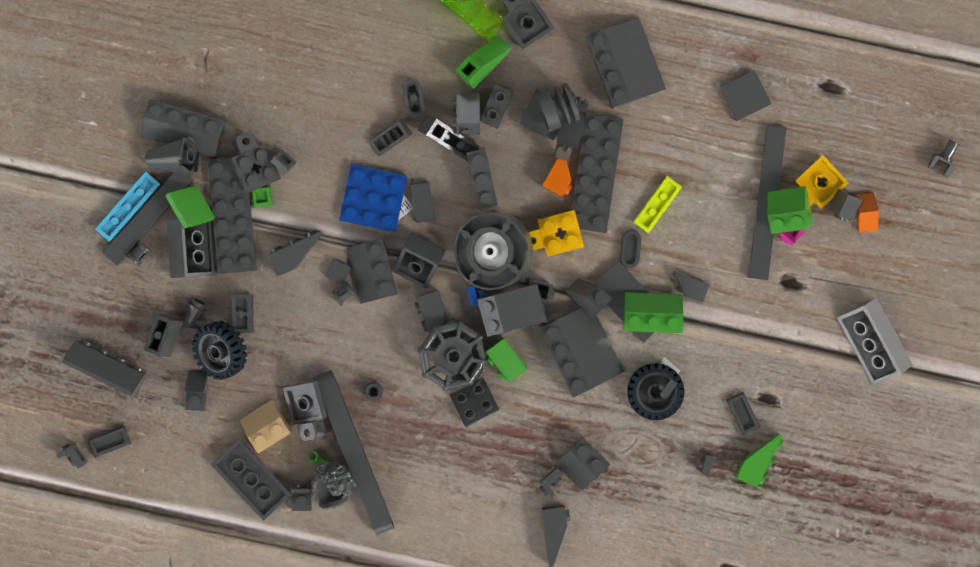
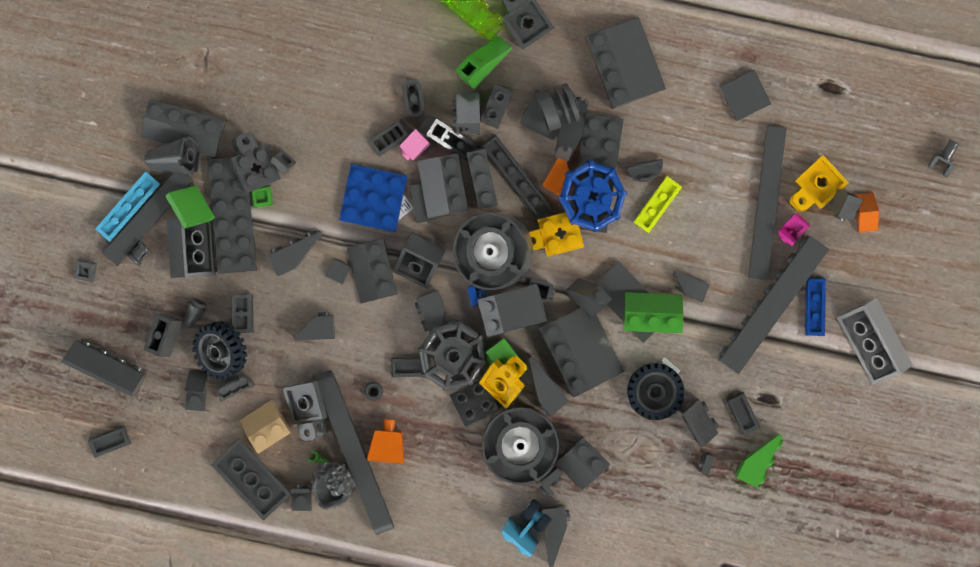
dark grey bracket [56,444,88,469] -> none
dark grey bush [331,281,357,306] -> none
dark grey tile [620,230,641,268] -> none
dark grey plate [658,378,678,399] -> none
bright green slope [767,186,813,234] -> none
none -> dark grey tile [74,259,97,282]
none -> dark grey plate [217,375,255,402]
none -> dark grey slope [295,312,335,341]
none -> orange torso [367,419,405,464]
none -> dark grey tile [391,357,430,377]
none -> bright pink slope [400,129,430,161]
none -> dark grey slope [417,154,468,218]
none -> yellow plate [479,355,527,409]
none -> dark grey tile [481,135,561,232]
none -> dark grey piece [482,406,559,485]
none -> medium azure plate [501,499,552,557]
none -> dark grey slope [528,356,569,416]
none -> blue plate [558,160,627,232]
none -> dark grey plate [625,159,663,182]
none -> dark grey slope [678,399,719,447]
none -> dark grey brick [718,236,829,374]
none -> blue tile [805,278,826,336]

